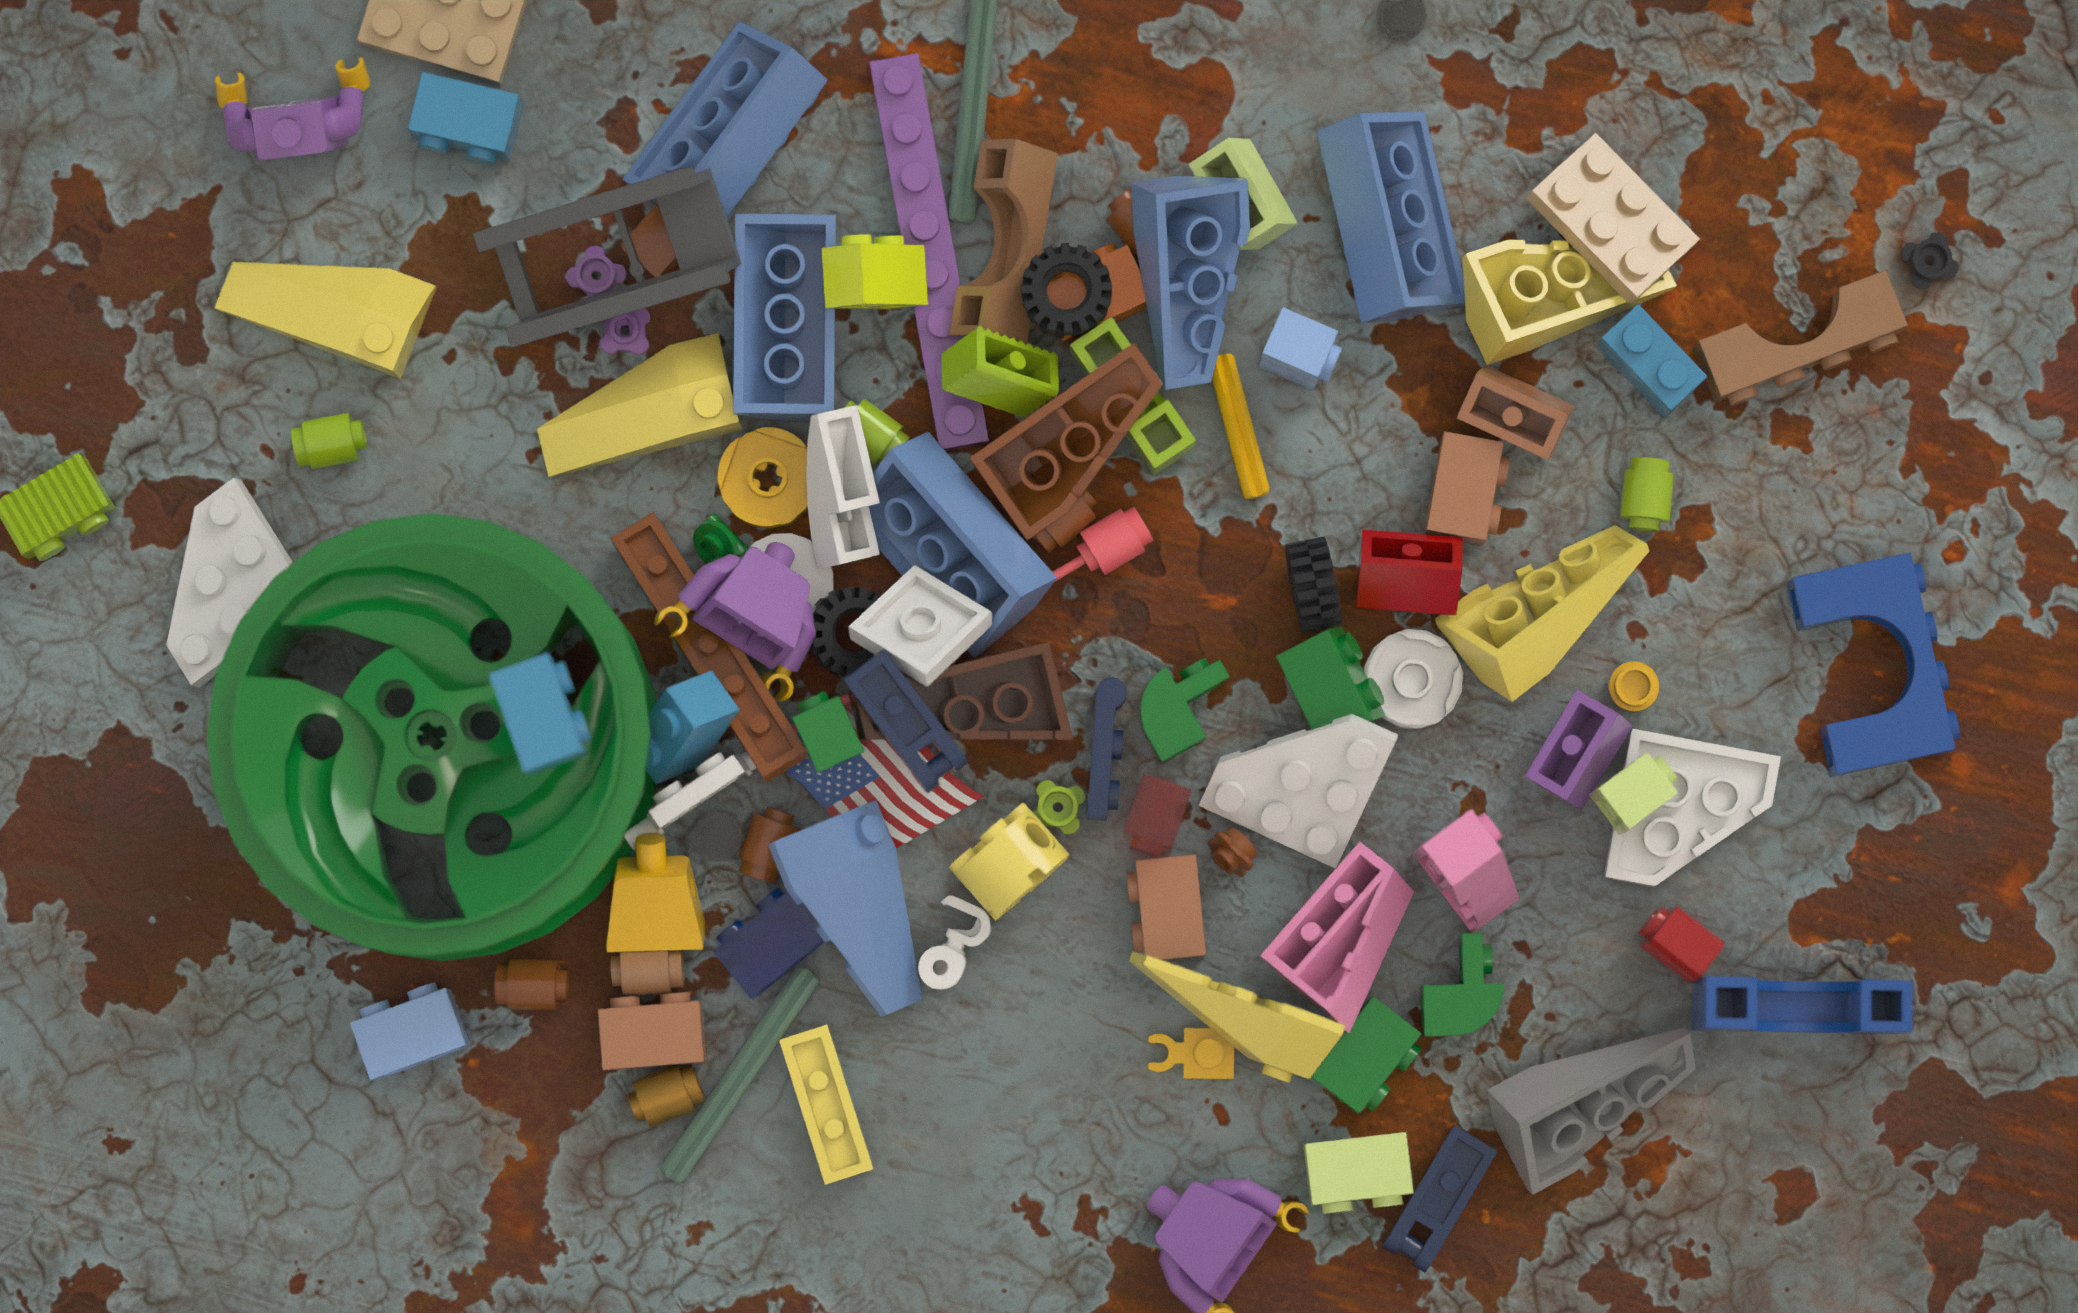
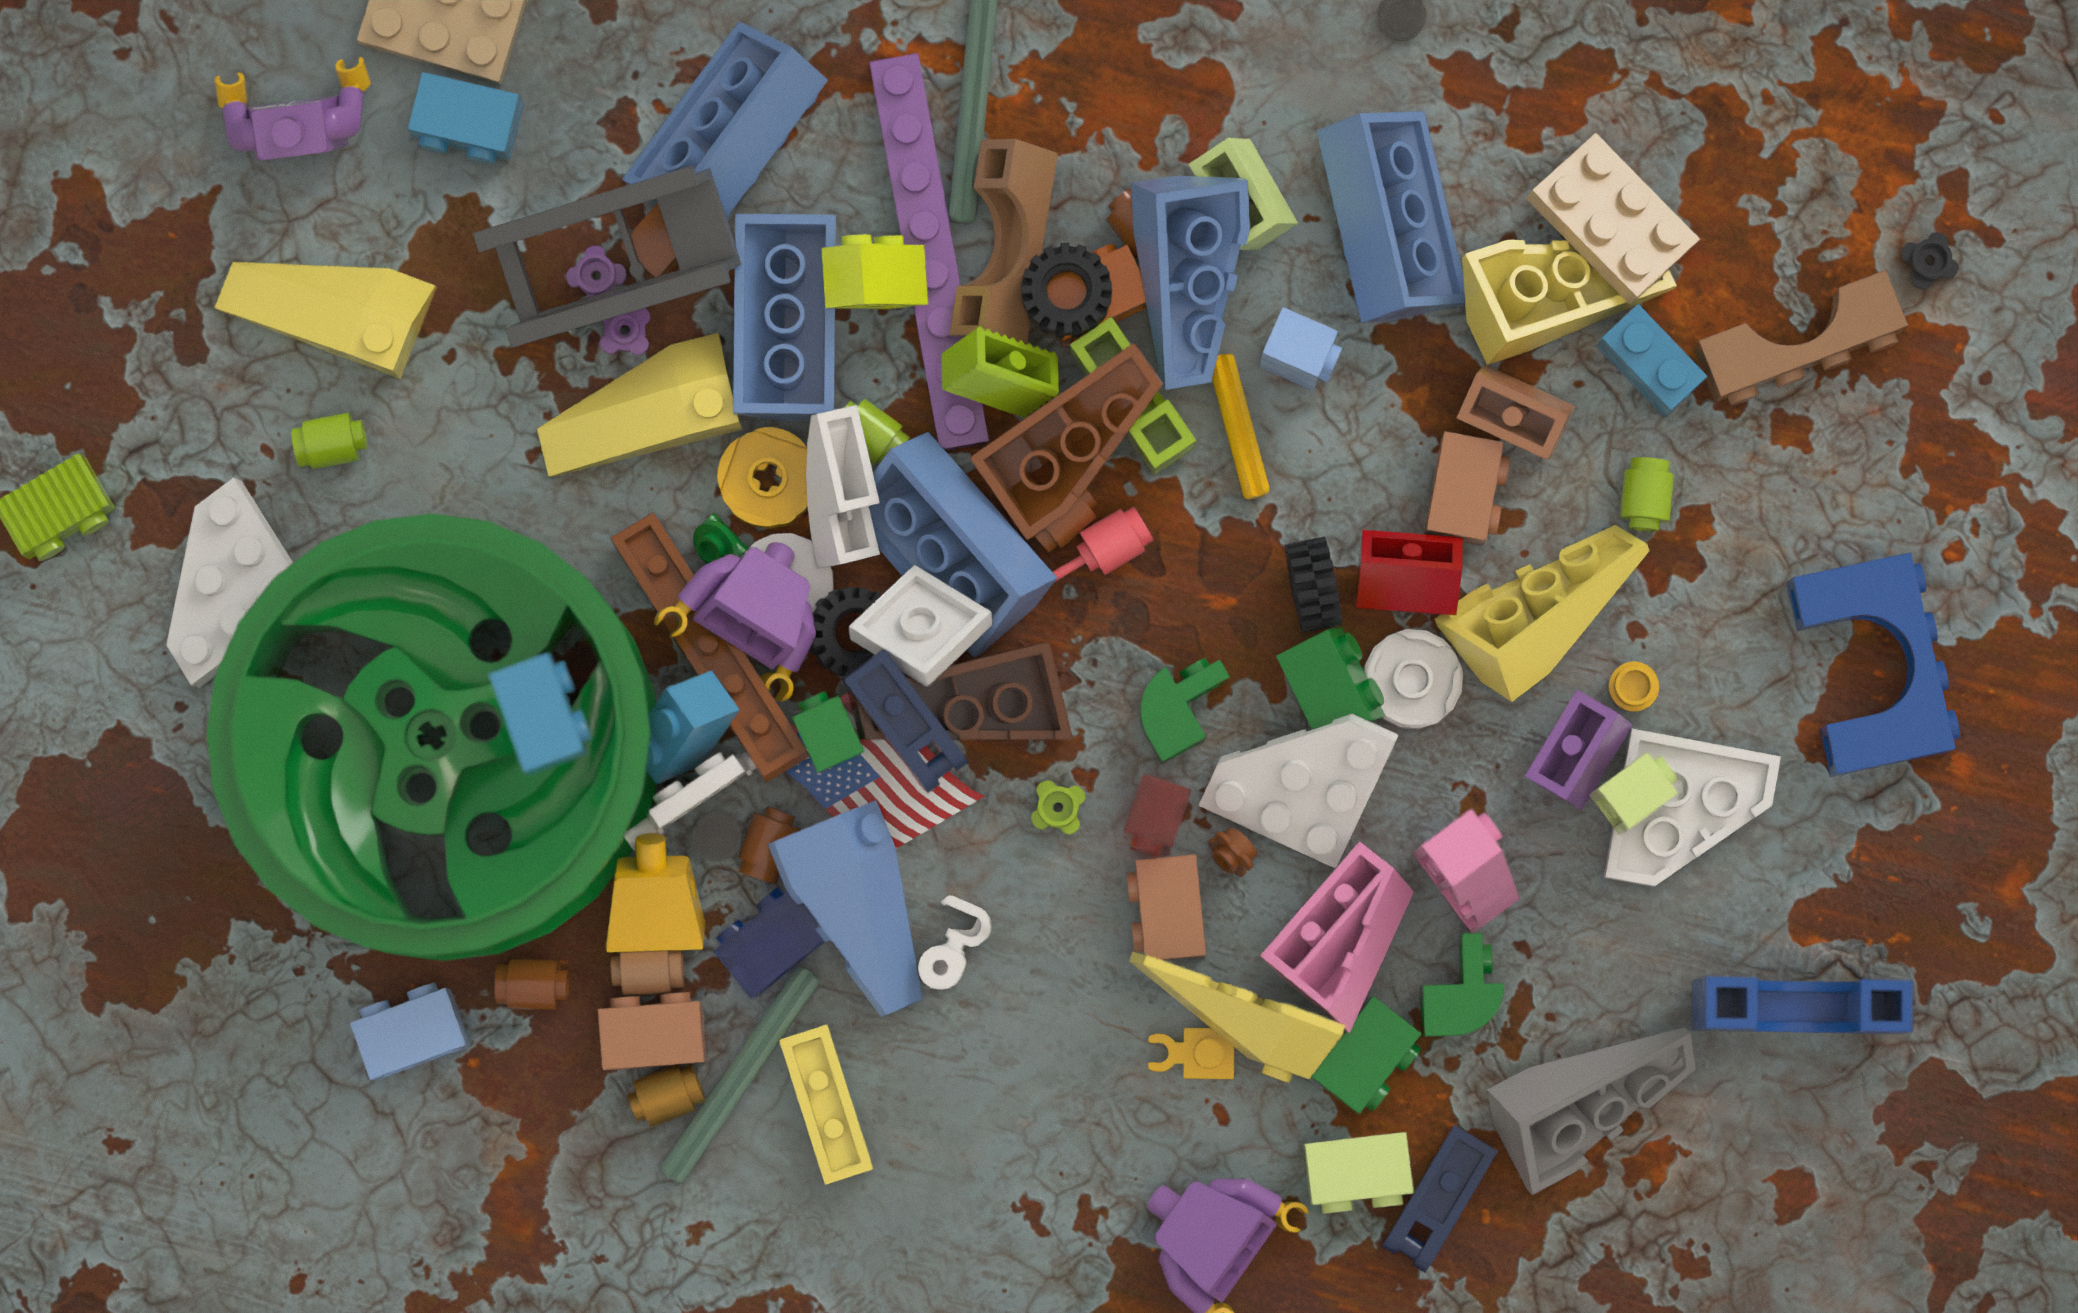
light yellow brick [949,802,1070,921] -> none
dark blue plate [1087,677,1127,821] -> none
red brick [1638,905,1726,984] -> none

